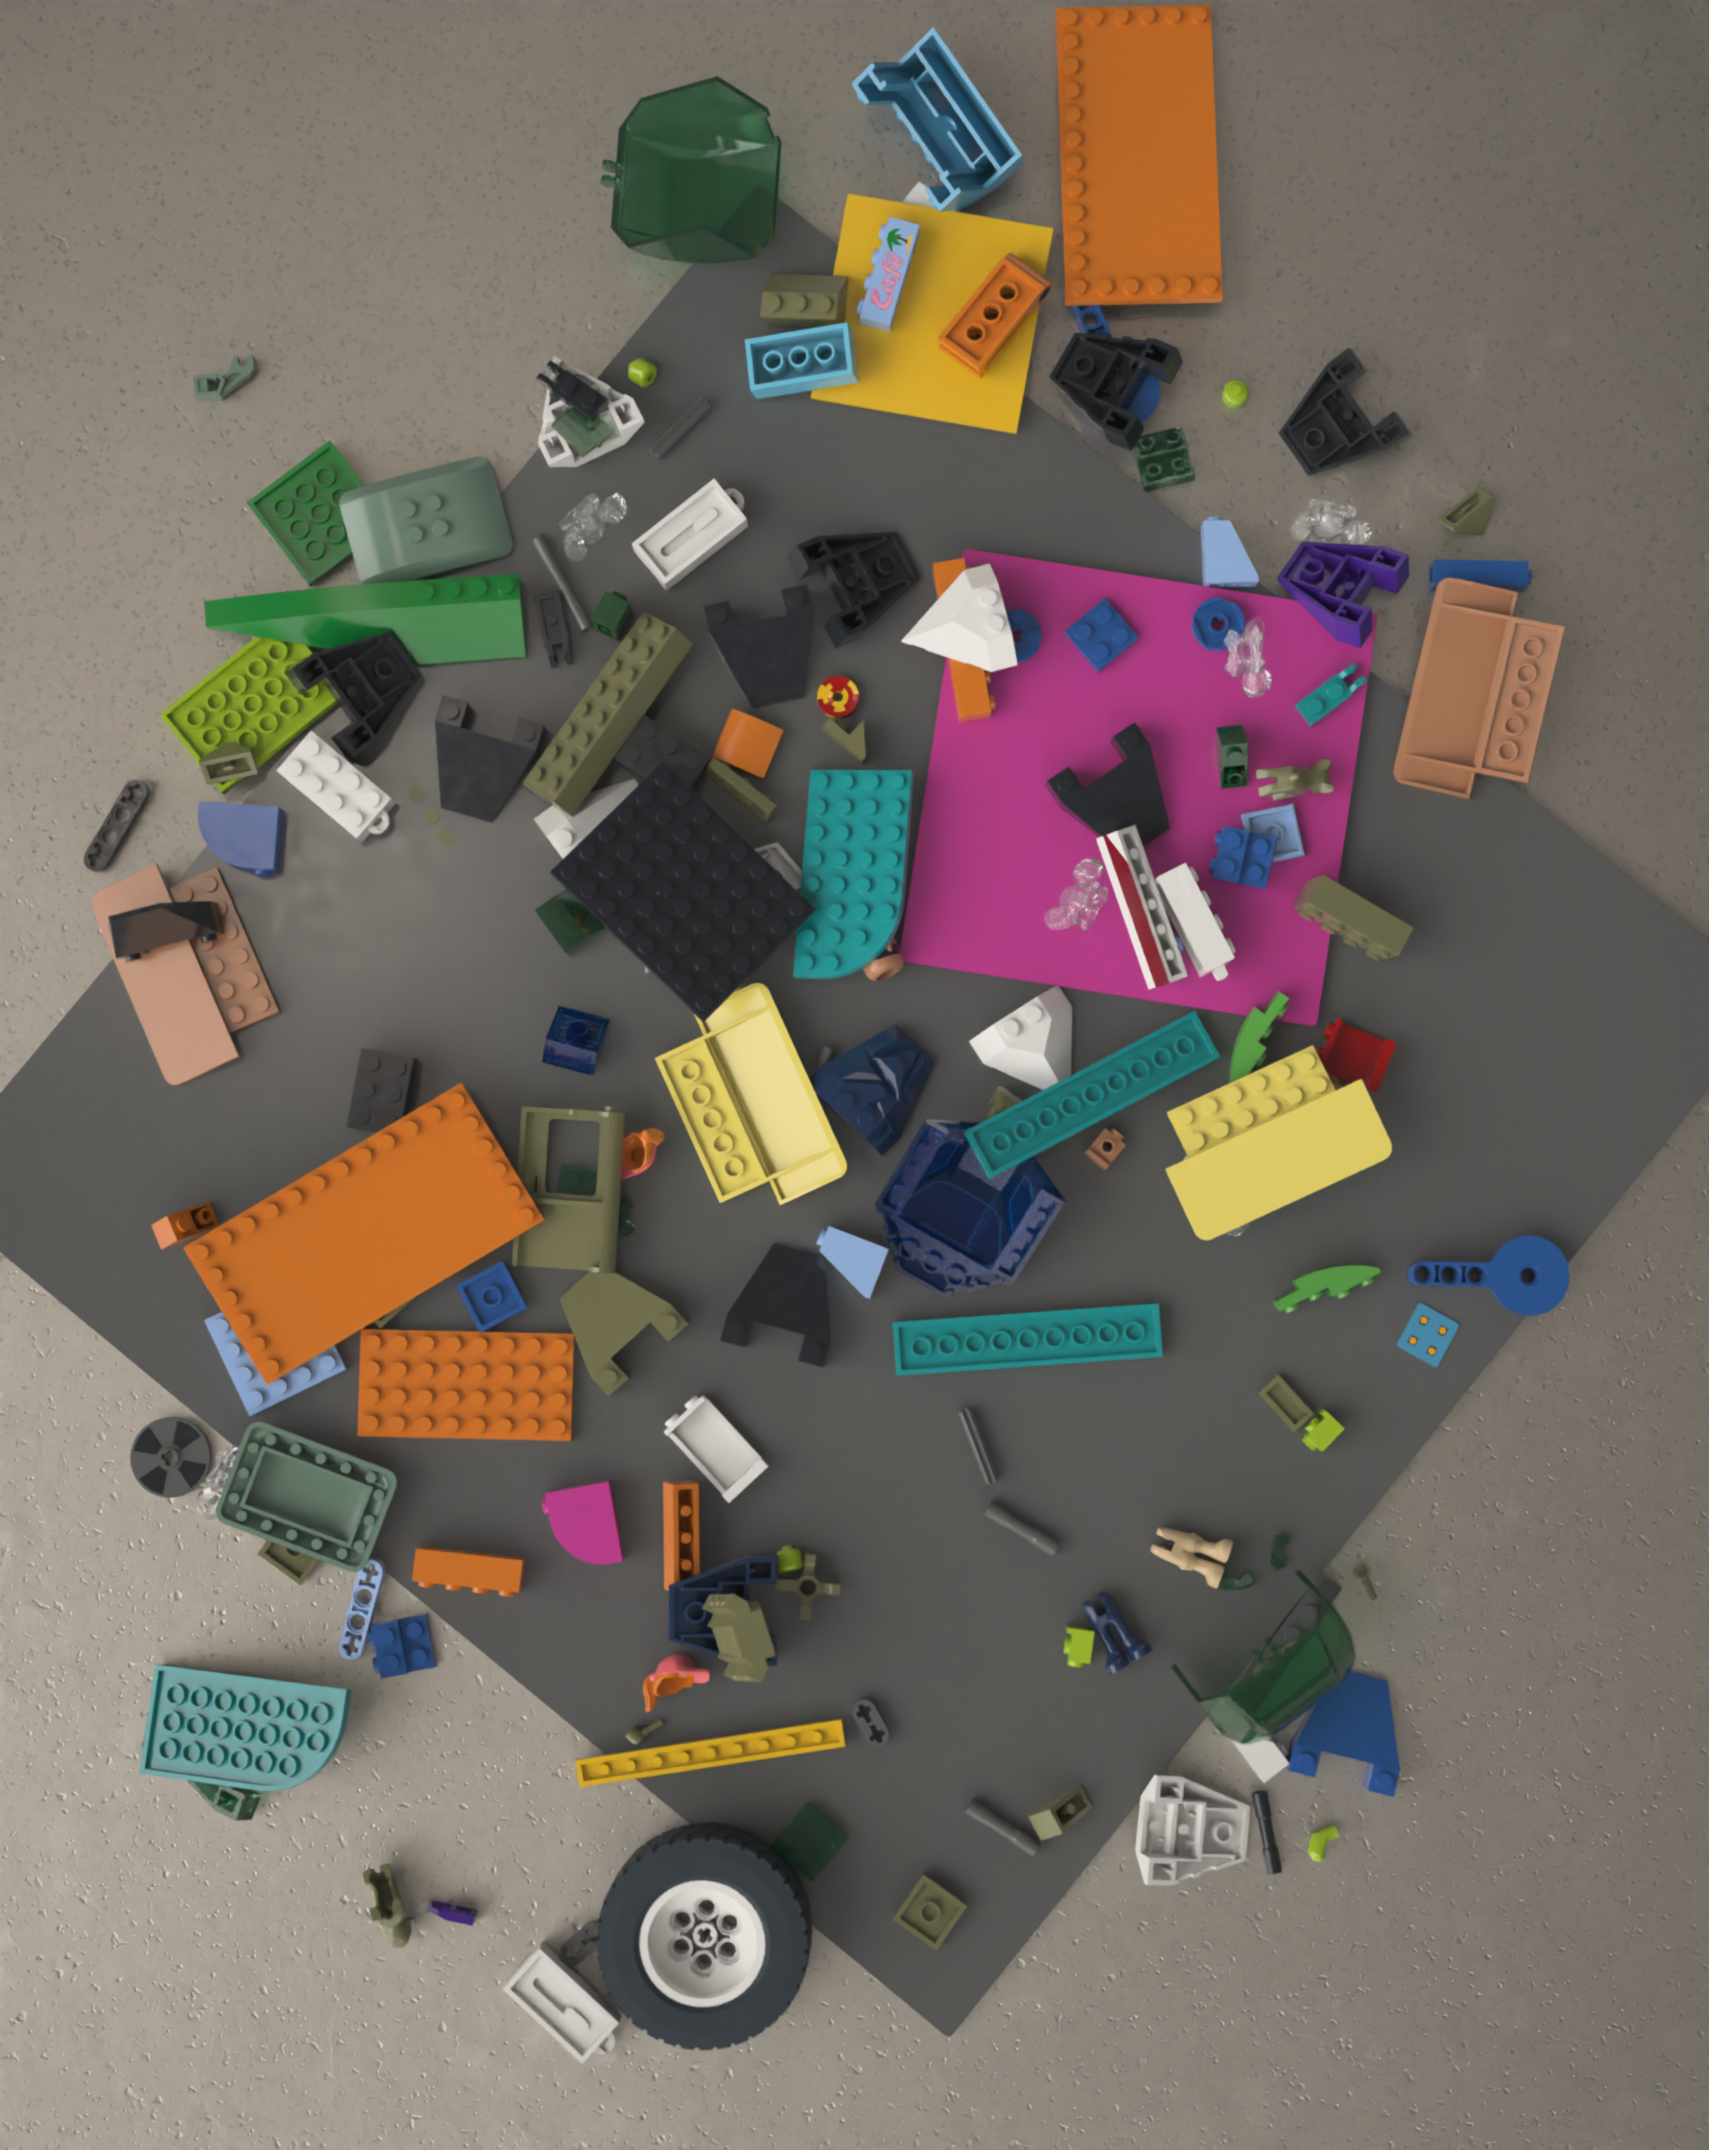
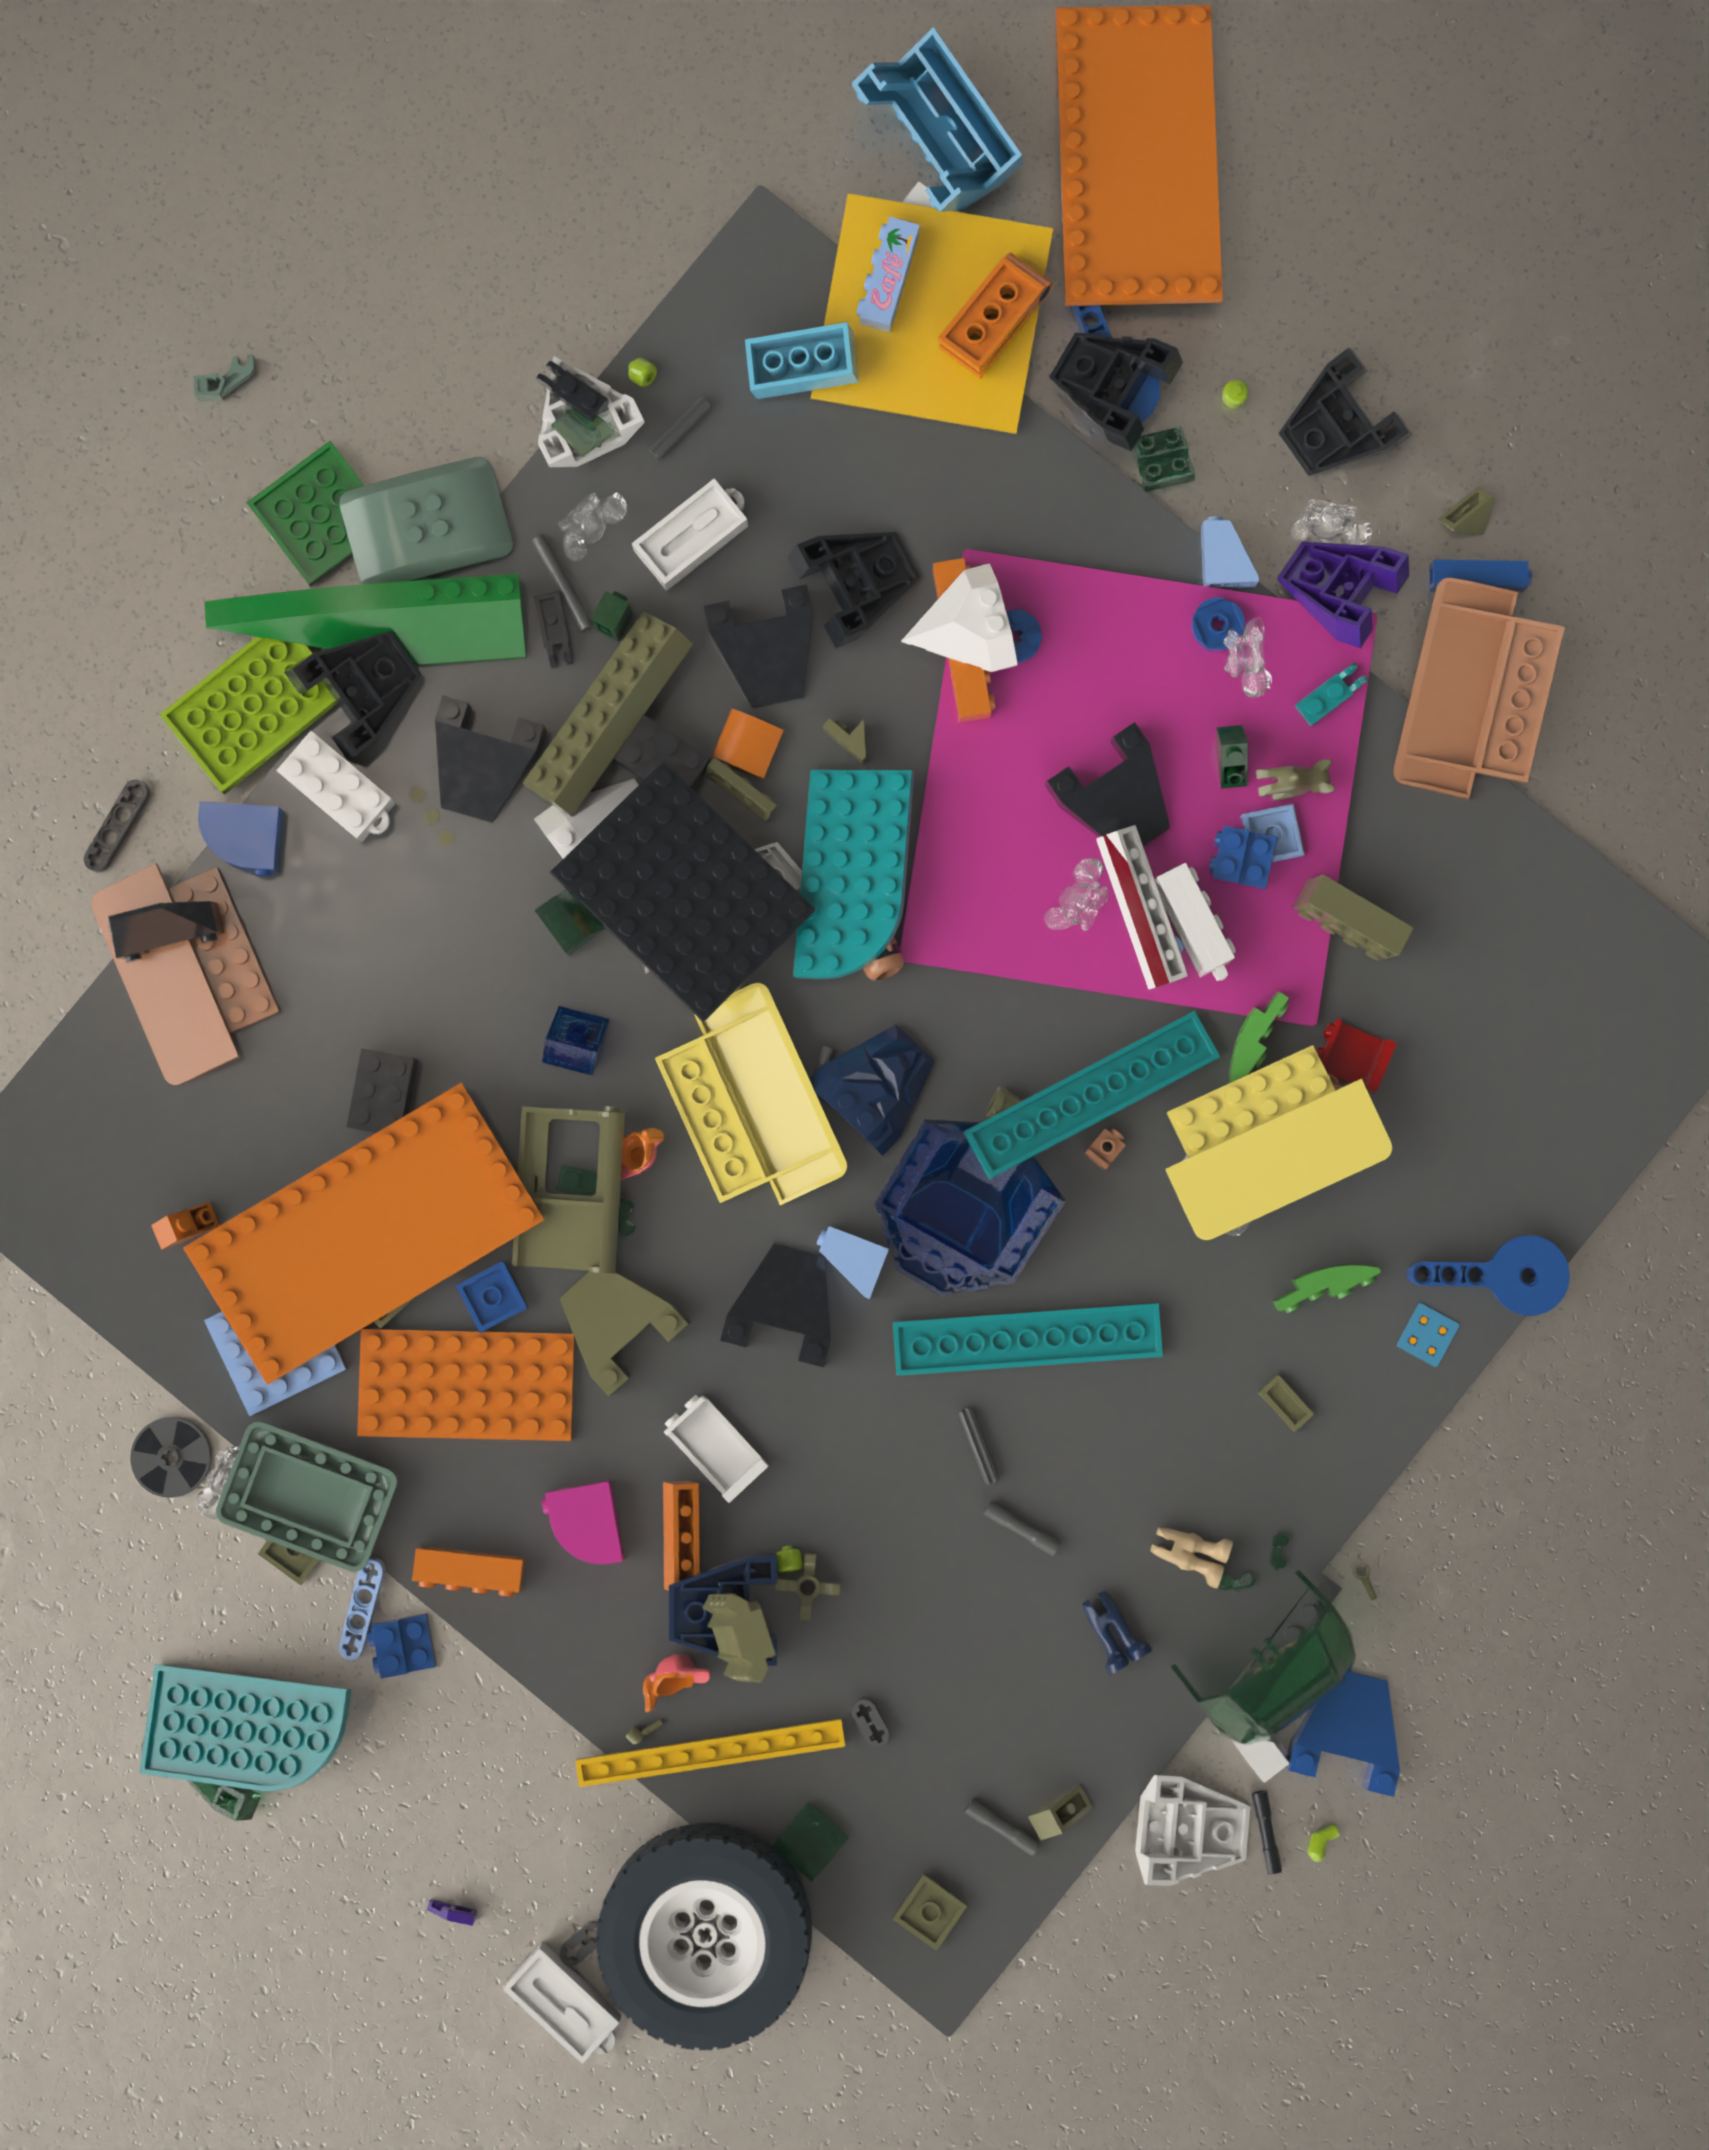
olive slope [199,742,259,785] -> none
olive animal [363,1863,415,1948] -> none
clear green windscreen [601,76,782,263] -> none
olive slope [760,274,849,328] -> none
red piece [817,676,859,719] -> none
white wedge [969,986,1072,1090] -> none
lime brick [1063,1625,1095,1667] -> none
blue plate [1064,598,1139,673] -> none
lime brick [1301,1409,1345,1452] -> none

